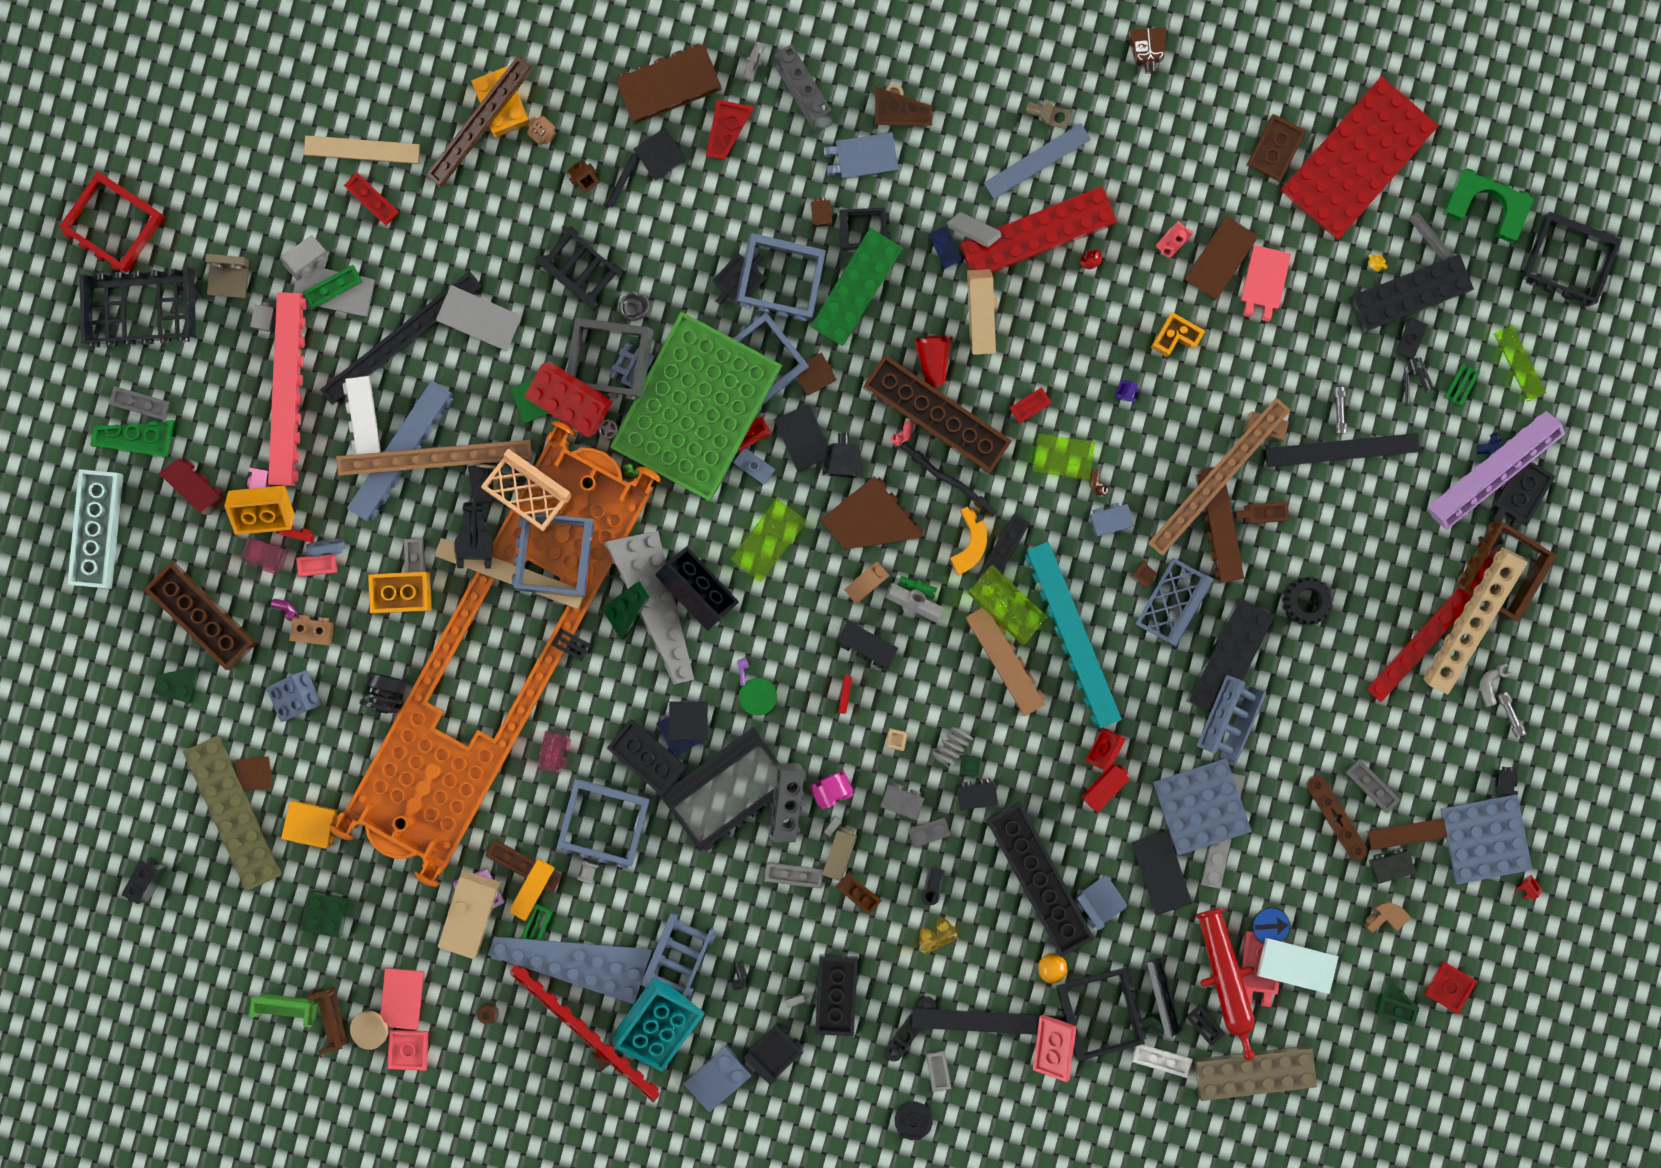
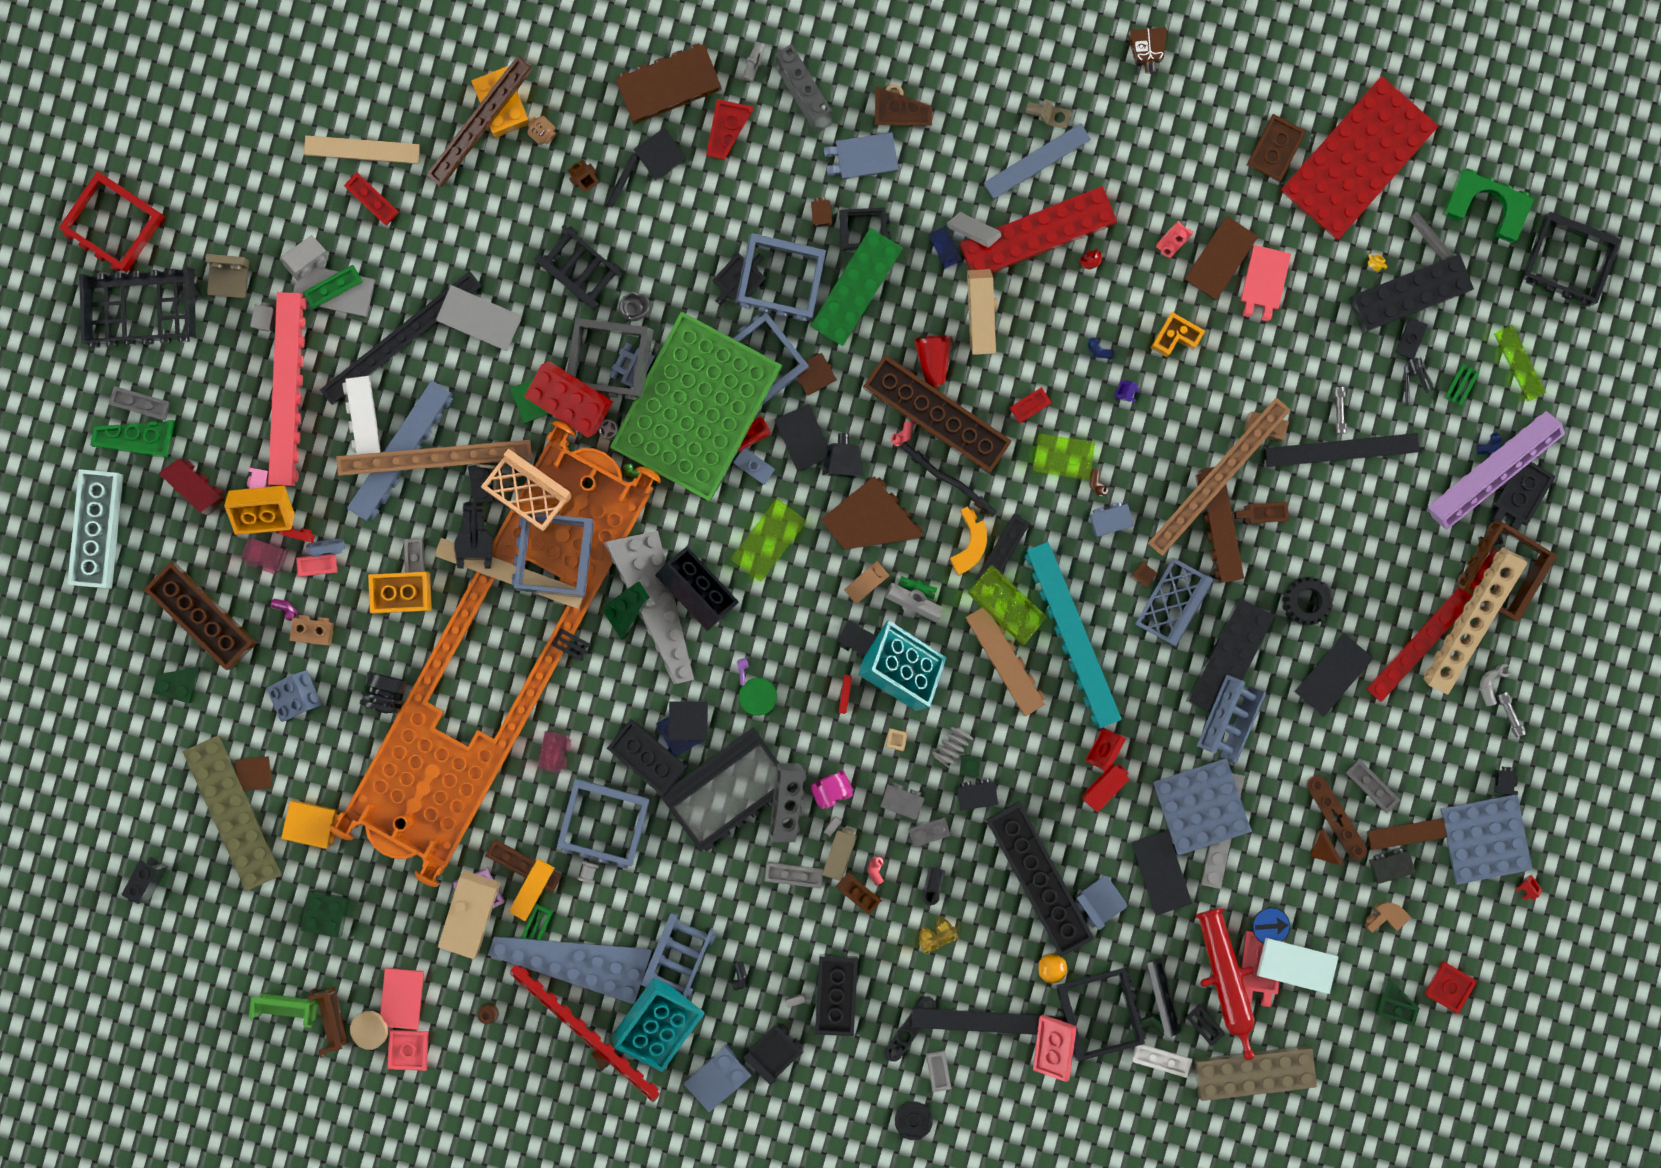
none -> teal slope [858,620,947,711]
none -> coral arm [867,857,884,886]
none -> clear blue arm [1088,337,1113,359]
none -> black tile [1294,633,1374,716]
none -> reddish brown slope [1310,829,1343,865]

